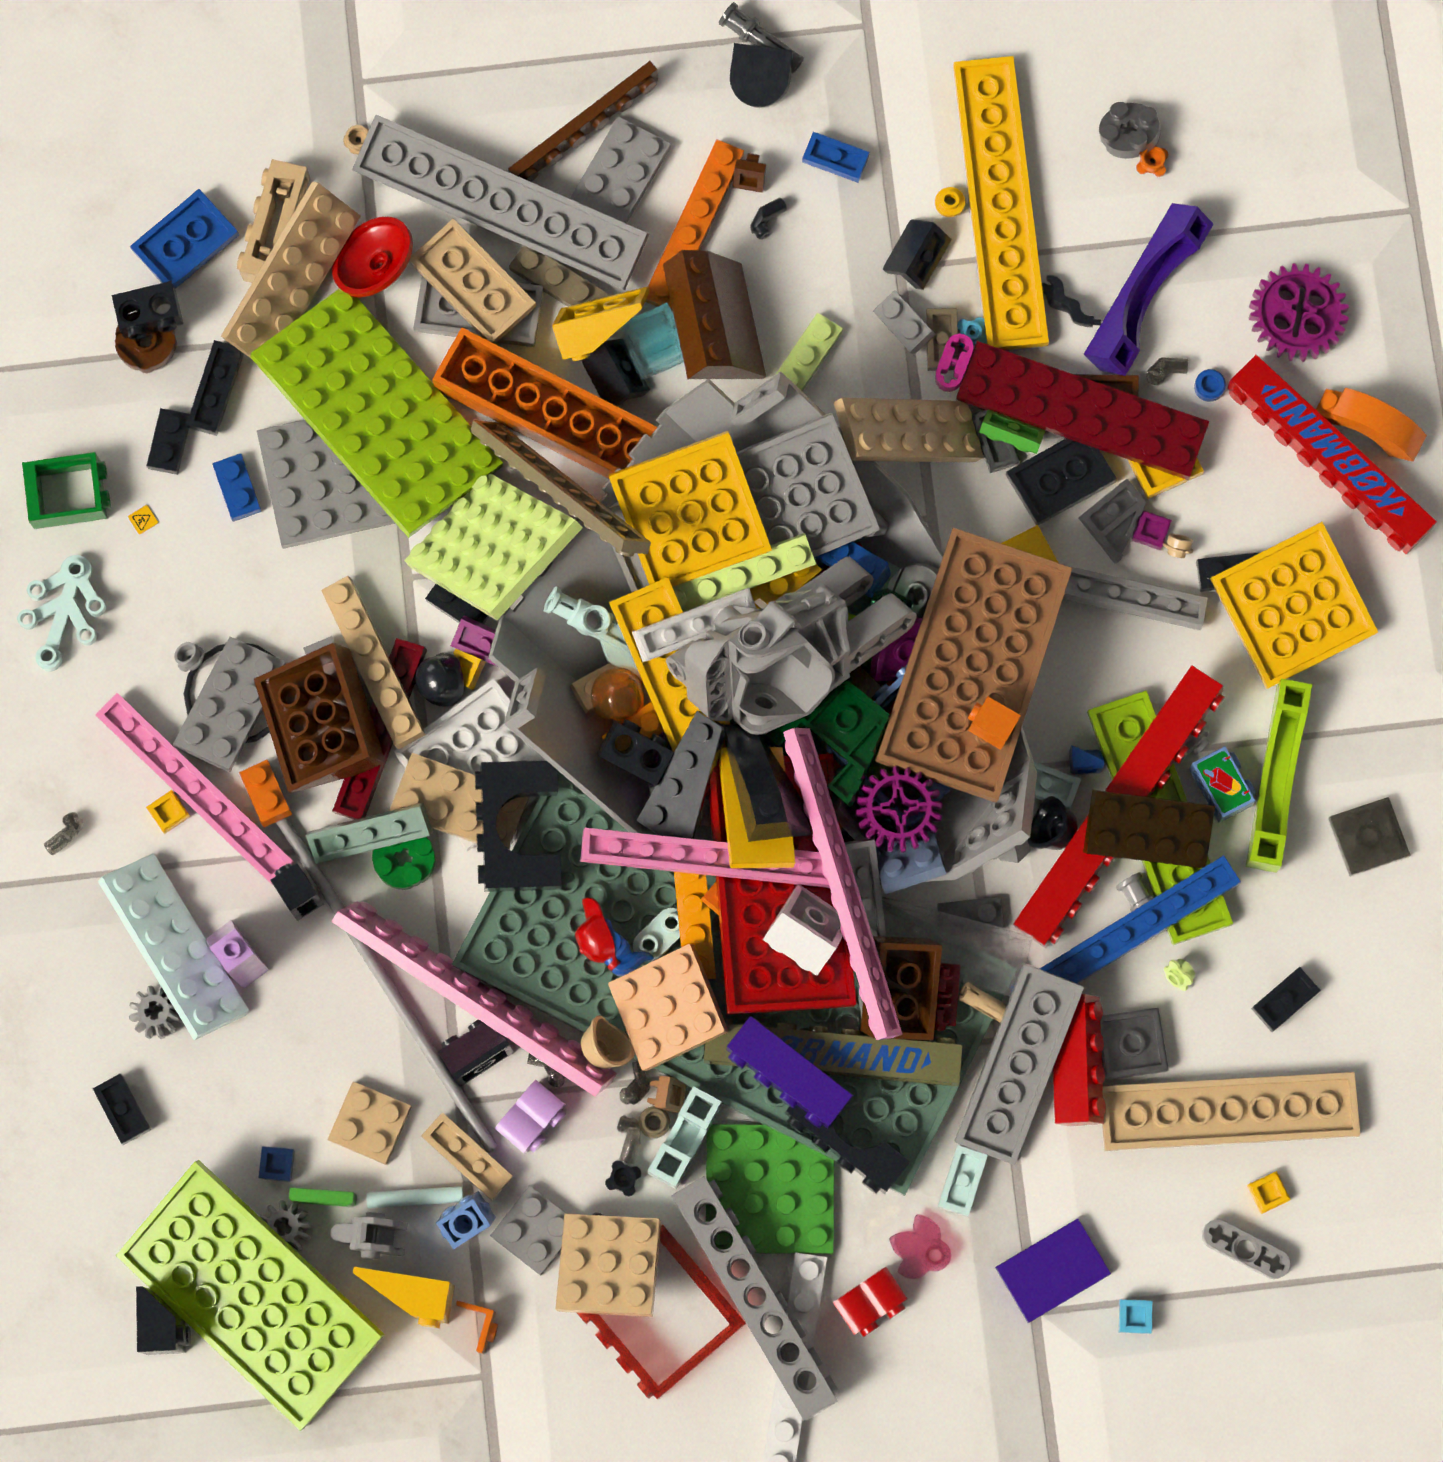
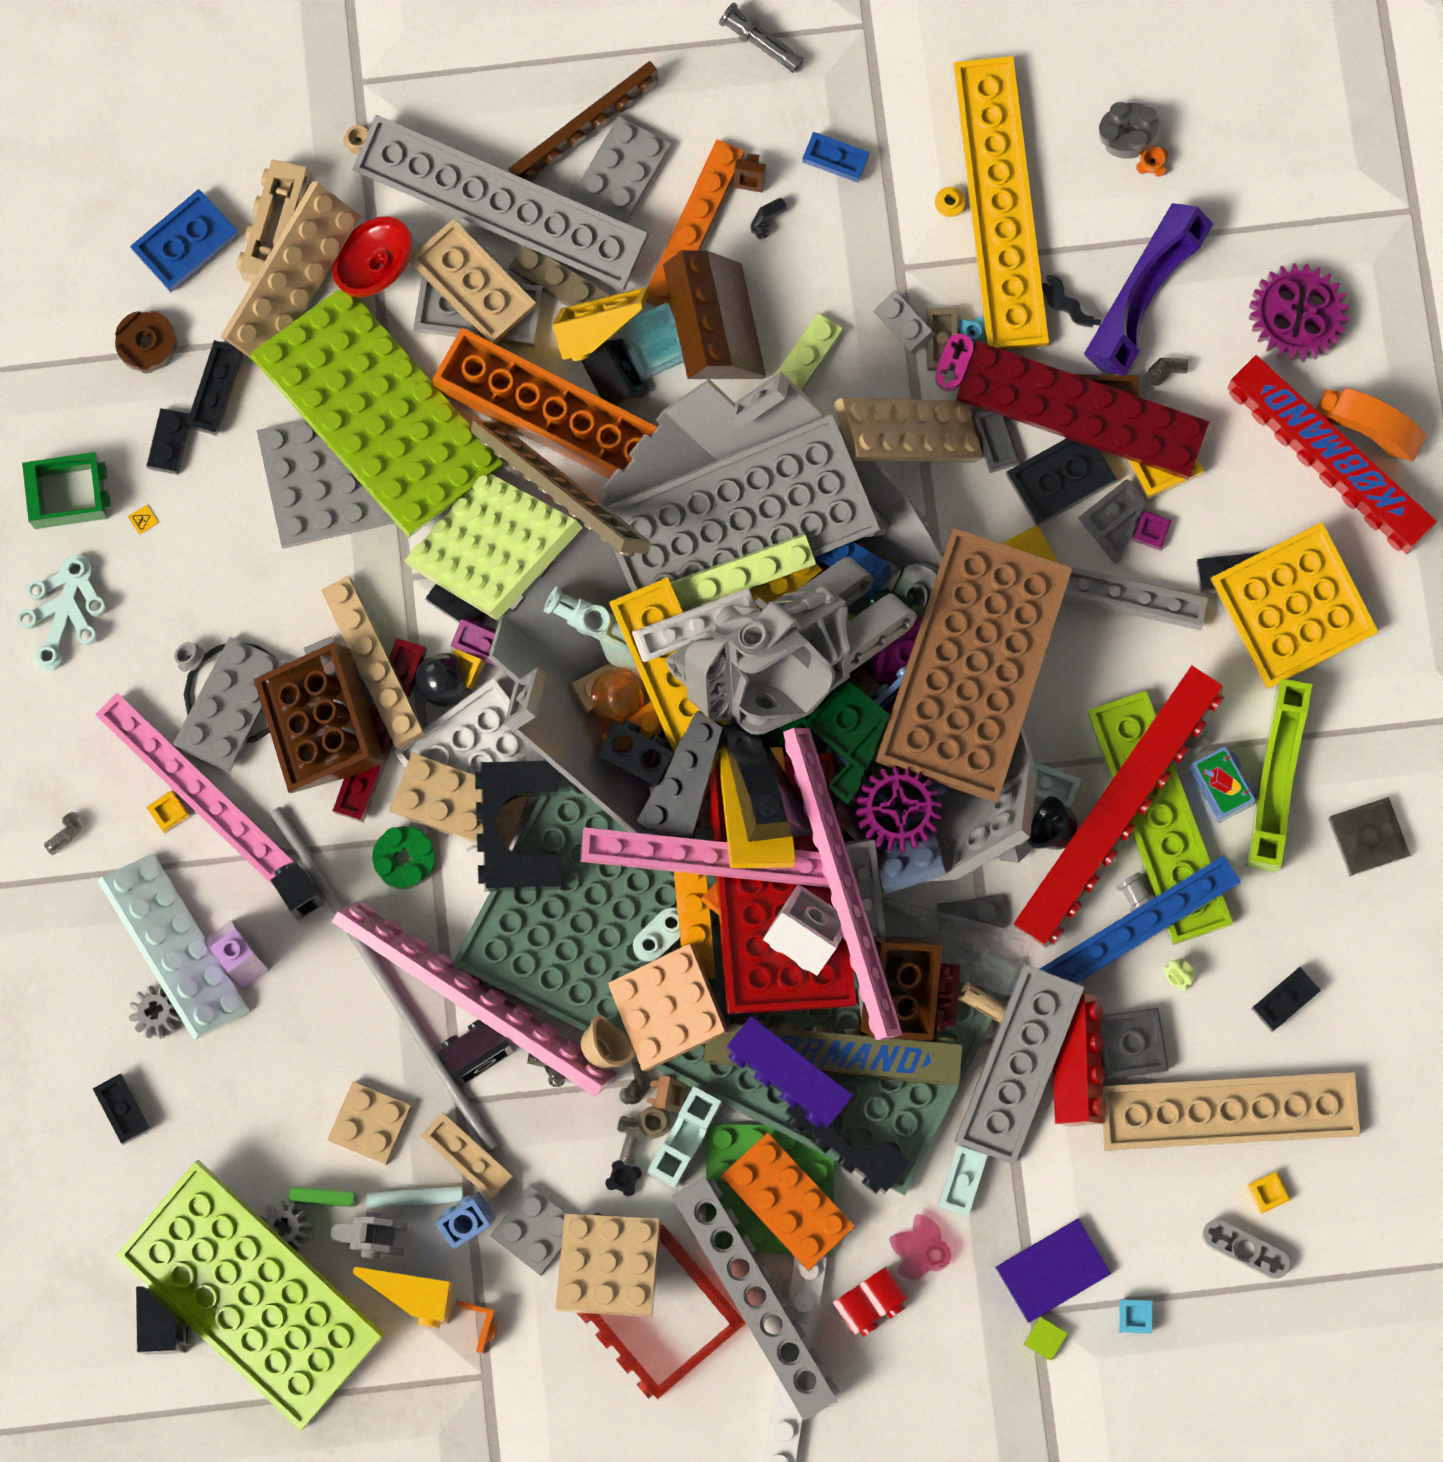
black brick [111,281,184,340] -> none
blue plate [212,453,262,522] -> none
orange plate [239,759,292,828] -> none
dark blue plate [258,1146,295,1182] -> none
sand green plate [306,803,433,864] -> none
lavender brick [495,1080,566,1154] -> none
red hair [575,898,654,976] -> none
yellow plate [608,431,772,587] -> none
black tile [730,43,794,108] -> none
black panel [883,219,952,290] -> none
orange brick [967,696,1021,750] -> none
bright green plate [979,409,1046,454] -> none
blue slope [1069,745,1104,774] -> none
dark brown plate [1083,790,1215,868] -> none
tan plate [1163,533,1193,558] -> none
blue tile [1194,369,1226,402] -> none
none -> orange plate [721,1132,855,1271]
none -> lime tile [1023,1317,1068,1362]

